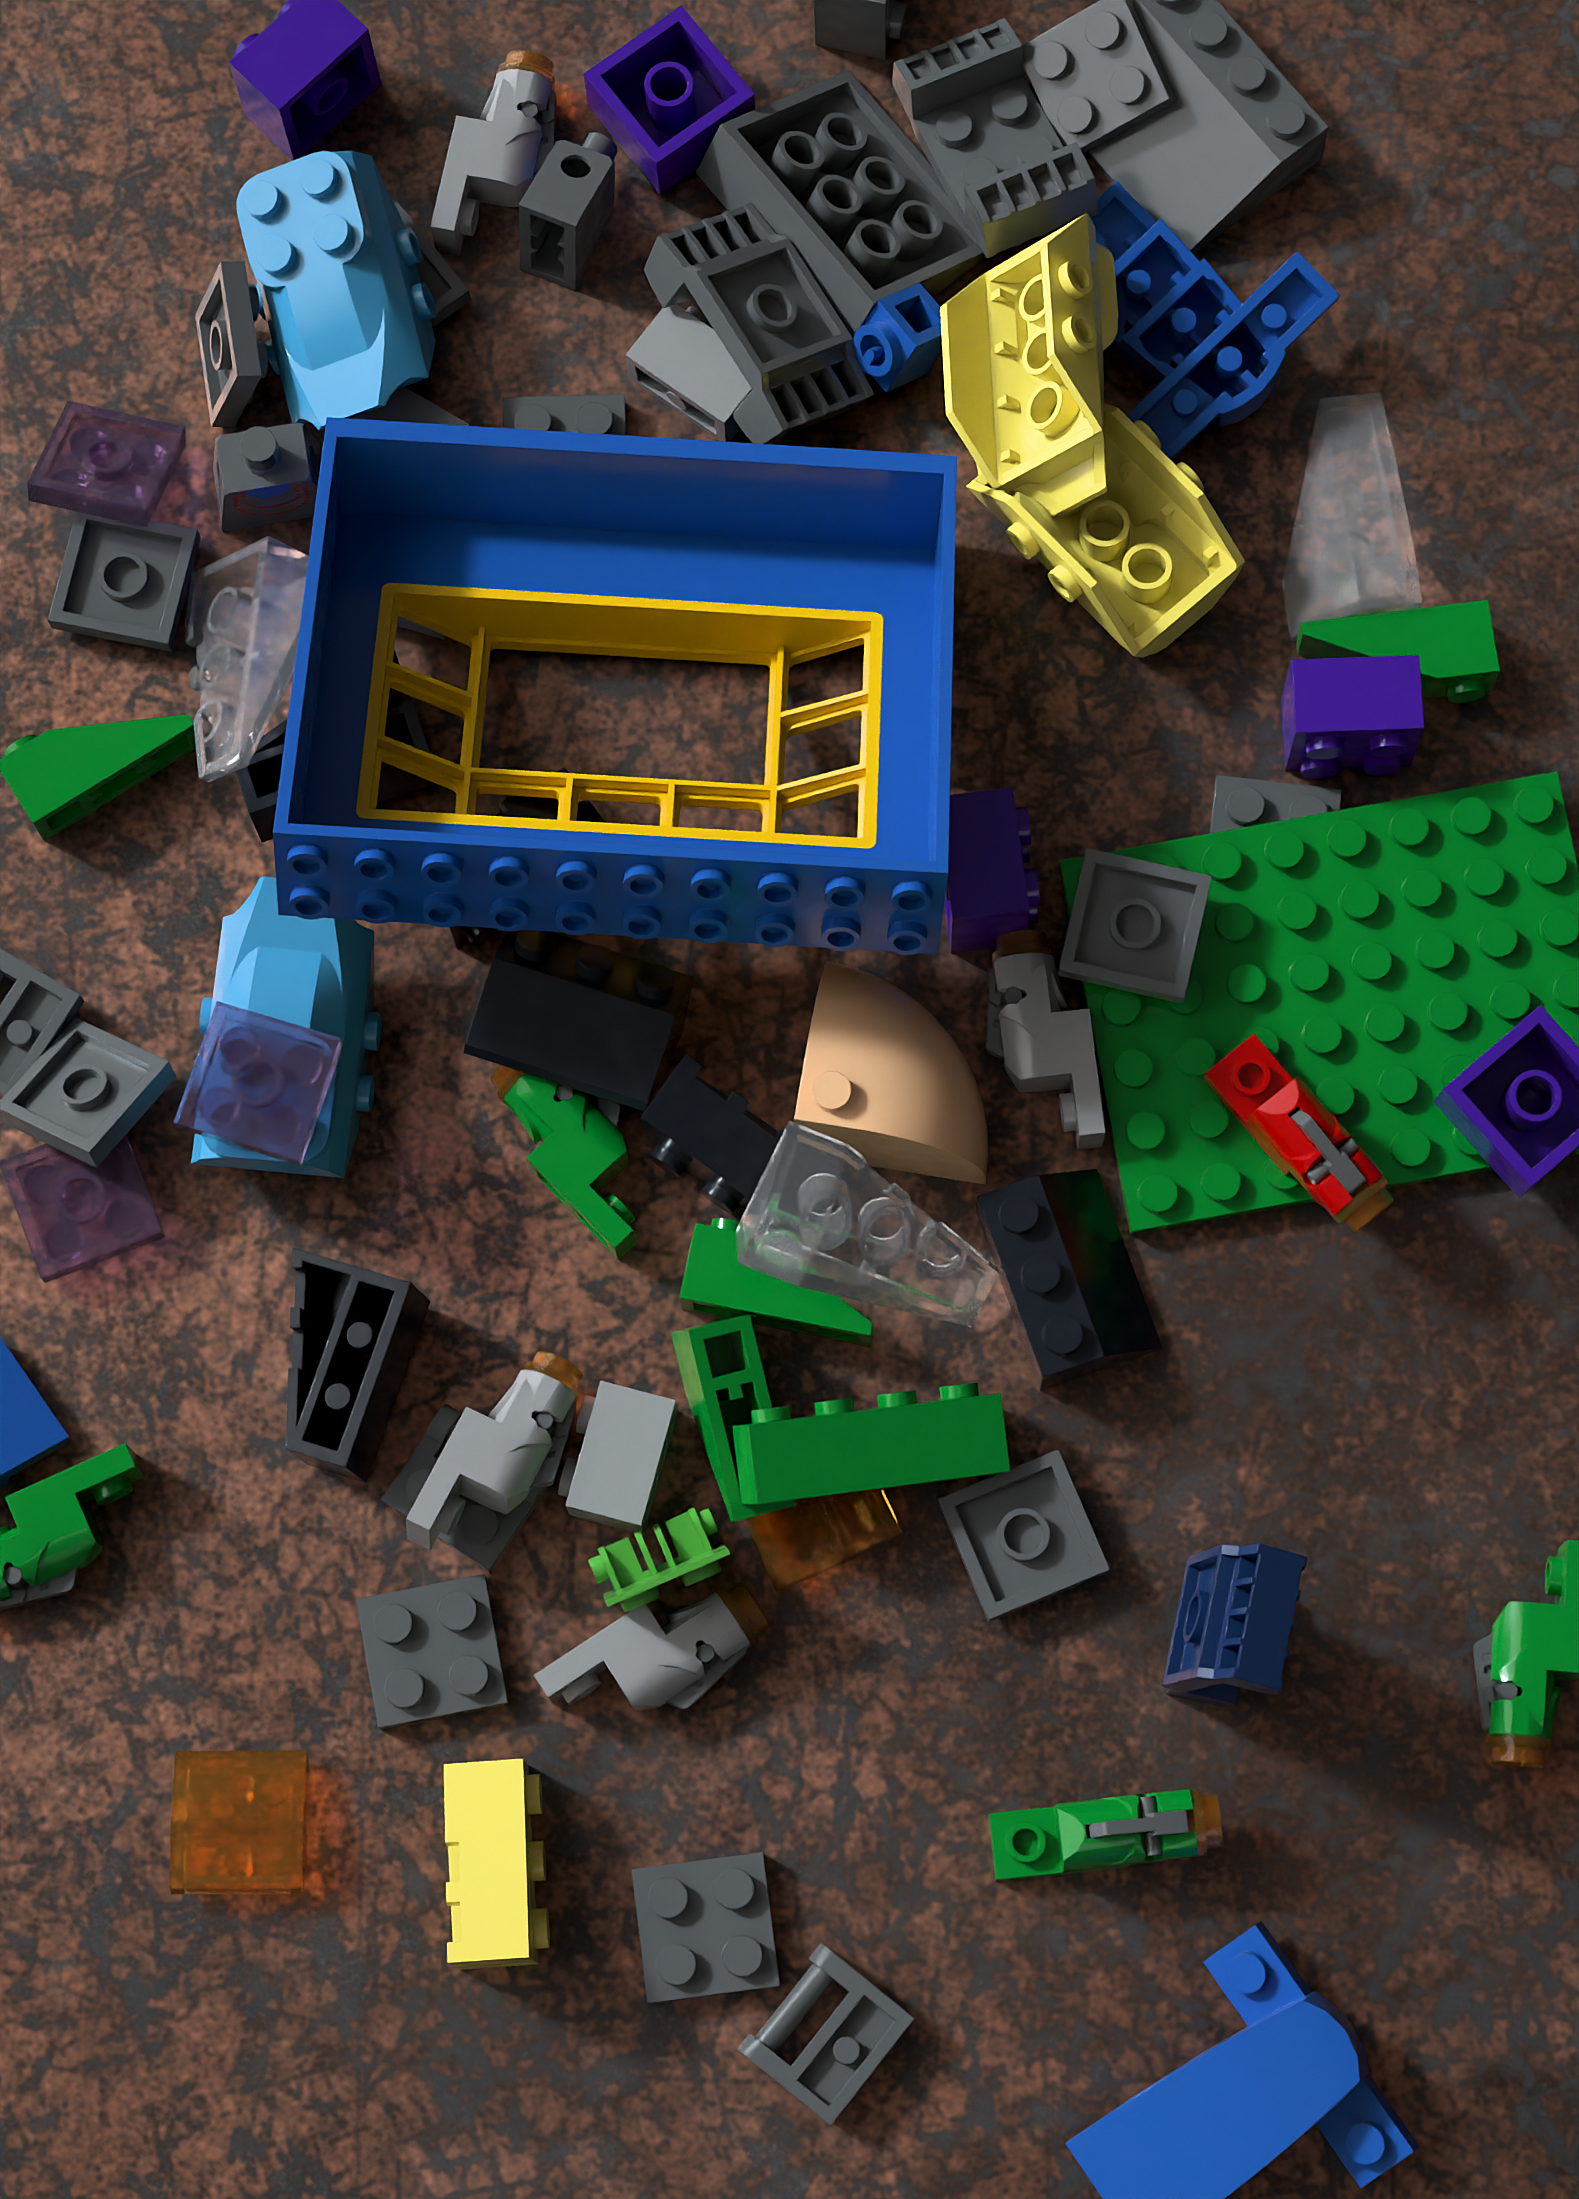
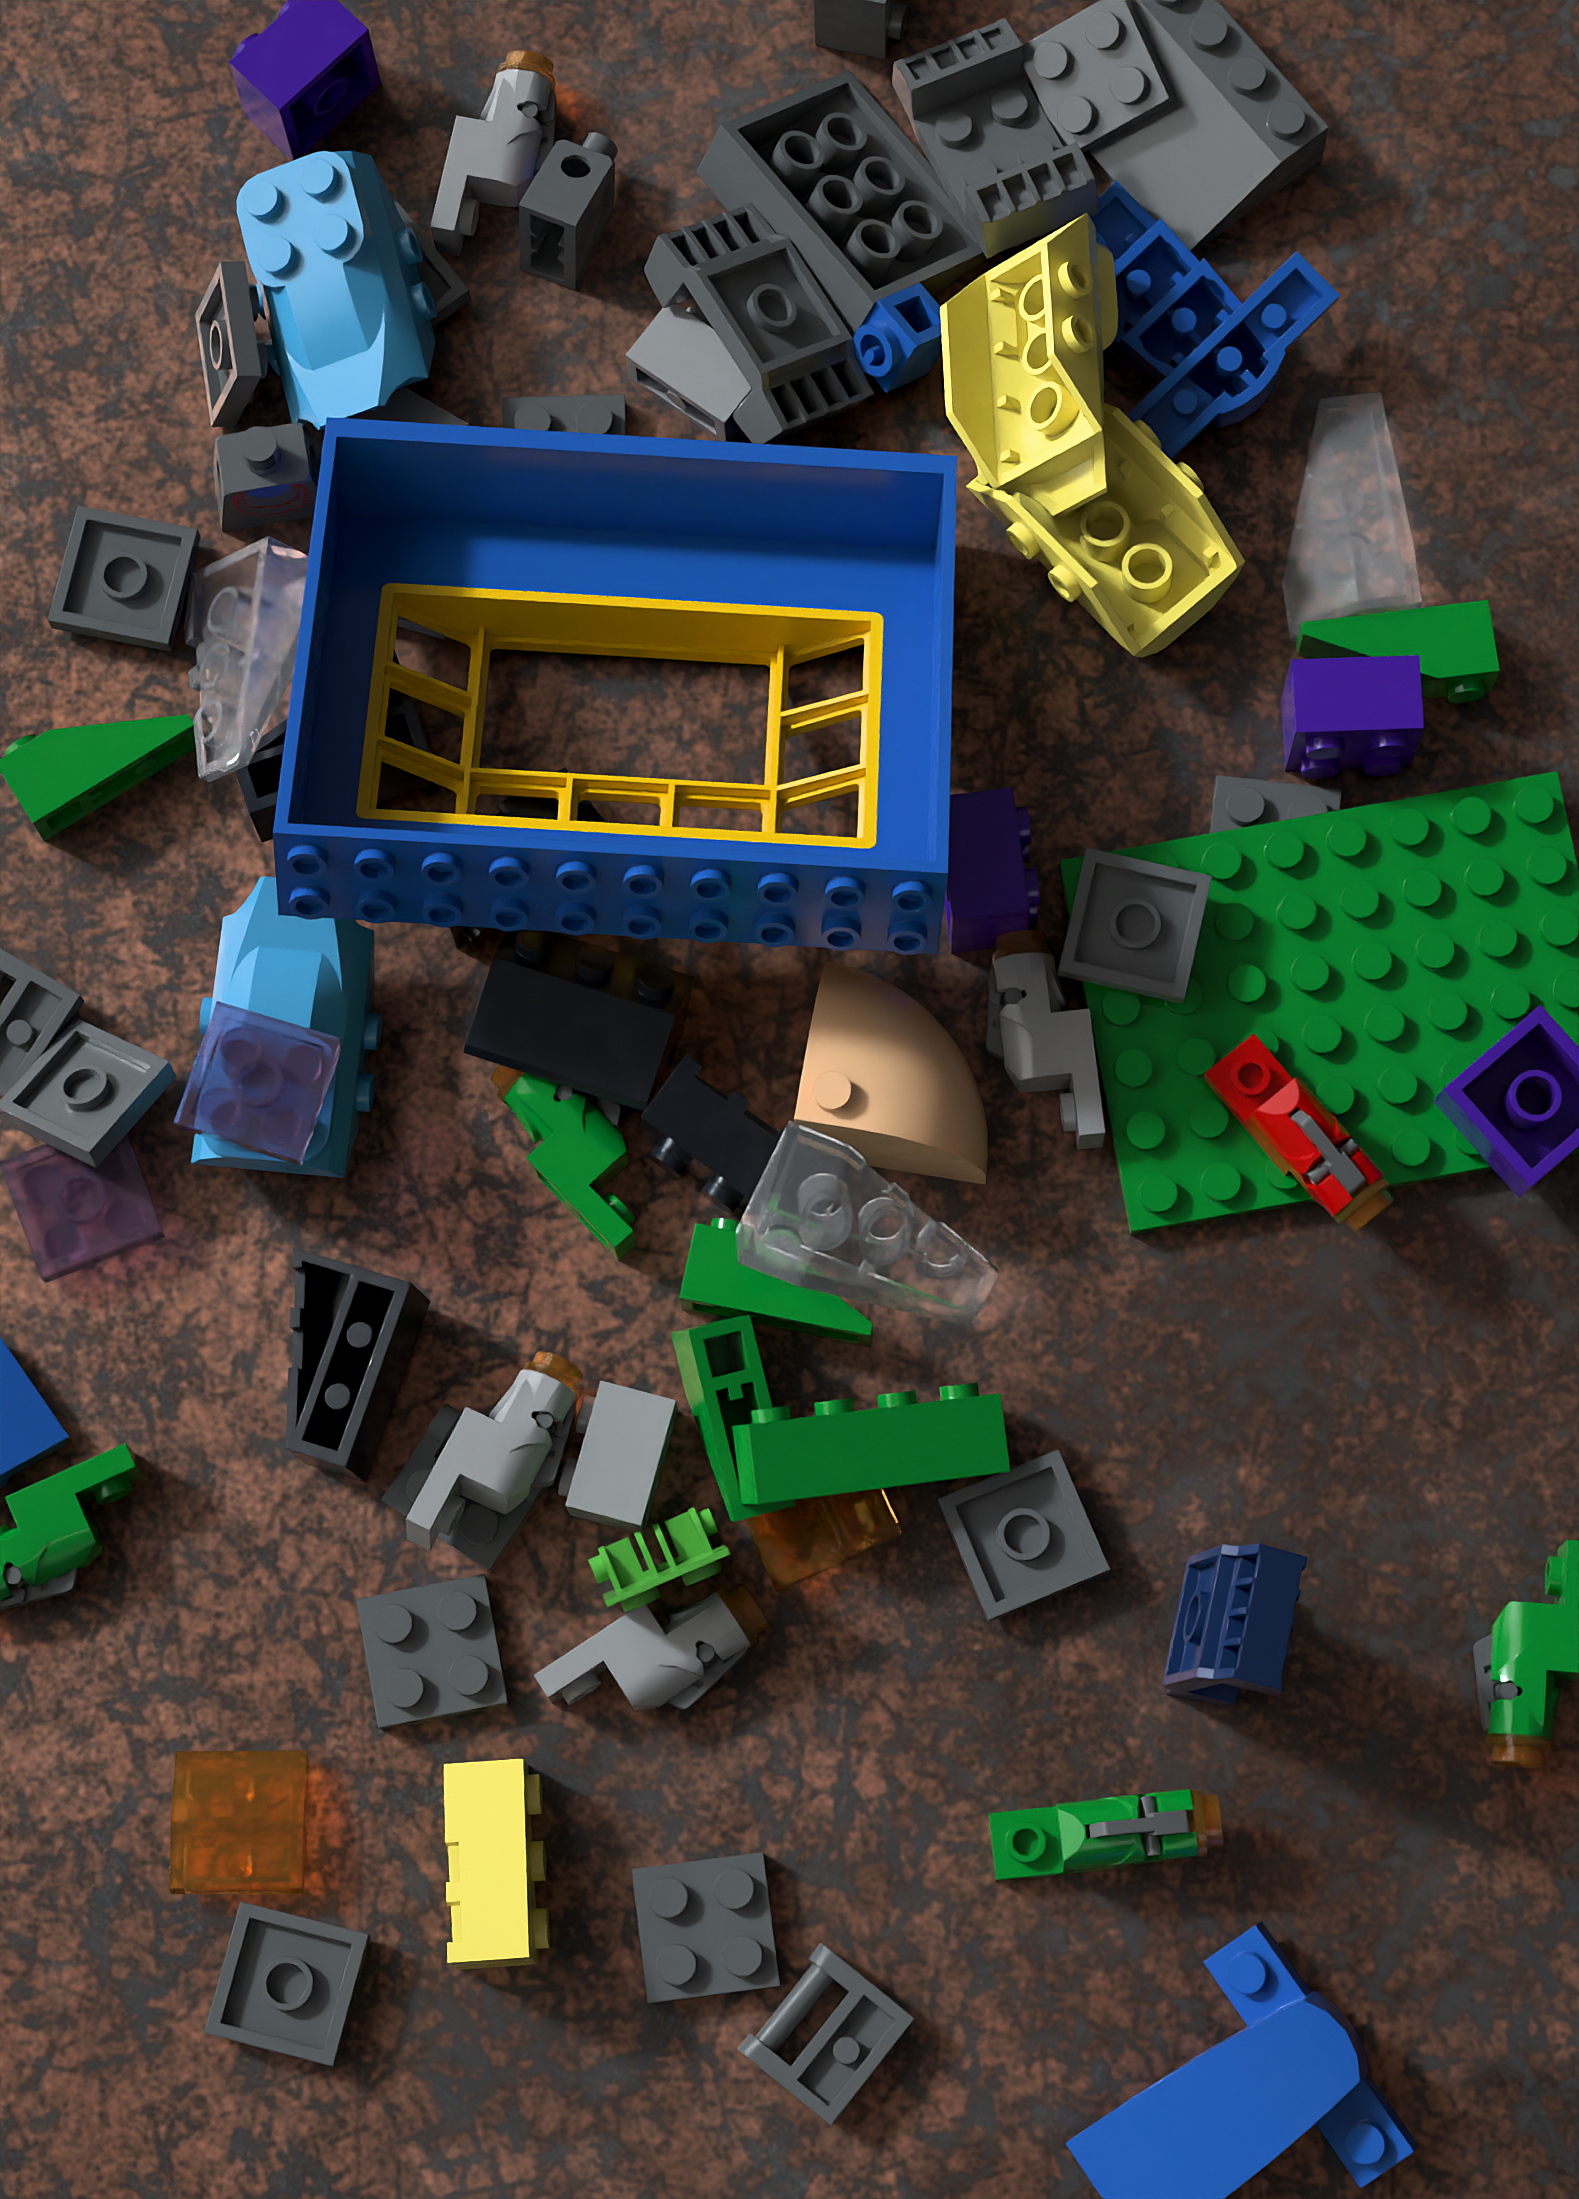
clear purple plate [27,401,186,527] -> none
dark purple brick [583,5,755,194] -> none
black slope [976,1169,1162,1391] -> none
none -> dark grey plate [204,1901,371,2067]

